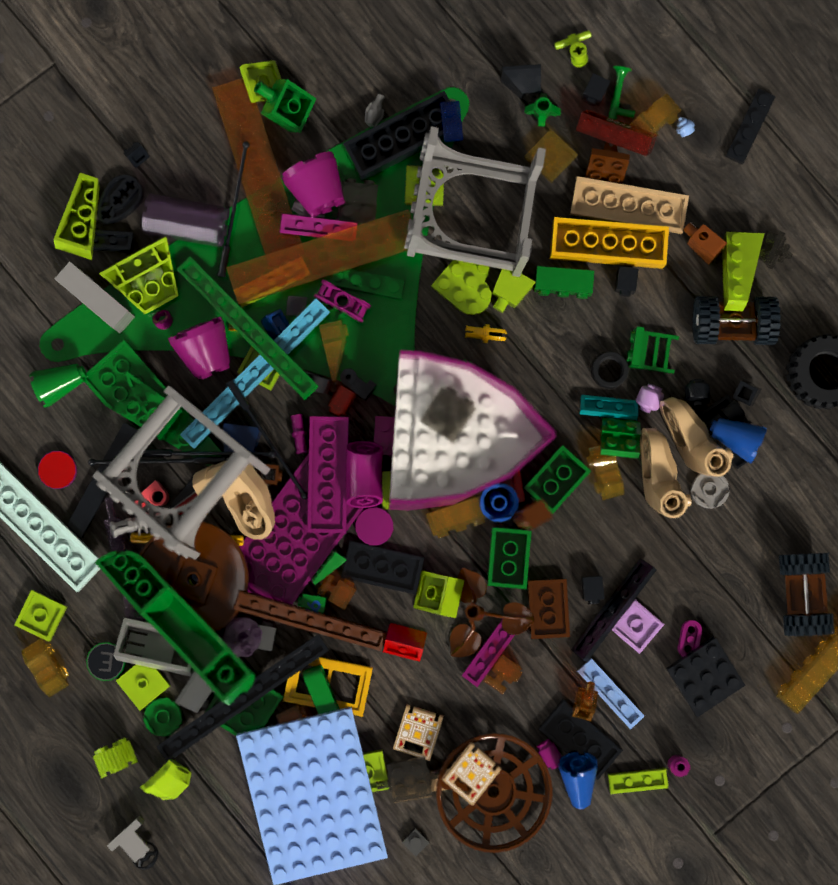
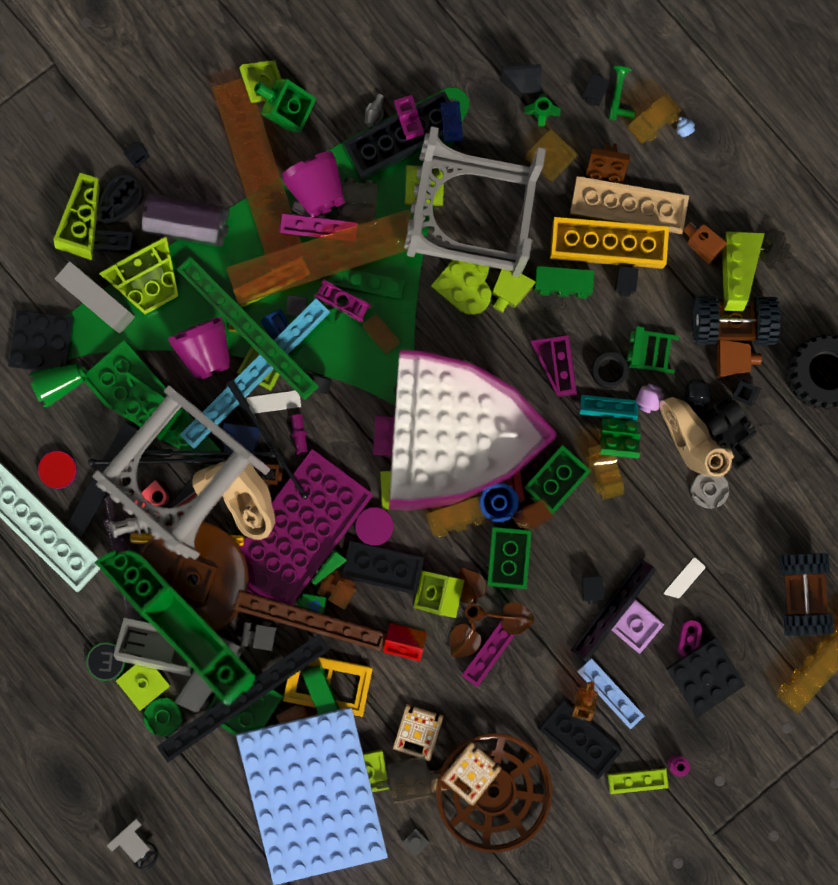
lime plate [14,590,68,642] -> none
clear yellow brick [21,639,69,697] -> none
lime brick [93,738,138,778] -> none
lime slope [141,759,191,800] -> none
magenta piece [152,310,173,330] -> none
black piece [217,141,250,278] -> none
clear purple plate [223,617,262,657] -> none
magenta plate [307,416,349,533] -> none
clear yellow slope [319,320,349,383] -> none
clear red brick [327,385,356,417] -> none
black leg [340,369,377,402] -> none
magenta brick [346,441,383,508] -> none
clear smoke plate [420,386,476,444] -> none
yellow arm [465,324,507,343] -> none
clear orange brick [484,654,522,695] -> none
reddish brown plate [528,579,570,639] -> none
magenta brick [536,739,562,770] -> none
lime piece [554,30,591,67] -> none
blue cone [558,752,598,809] -> none
clear red brick [576,109,658,156] -> none
tan piece [640,428,691,518] -> none
blue cone [709,418,767,463] -> none
black plate [725,89,776,165] -> none
none -> black plate [8,310,74,371]
none -> white sticker [246,391,301,414]
none -> clear orange plate [361,314,401,355]
none -> magenta slope [394,95,424,140]
none -> magenta wedge [530,336,577,397]
none -> white sticker [664,558,706,598]
none -> dark orange torso [716,340,762,378]

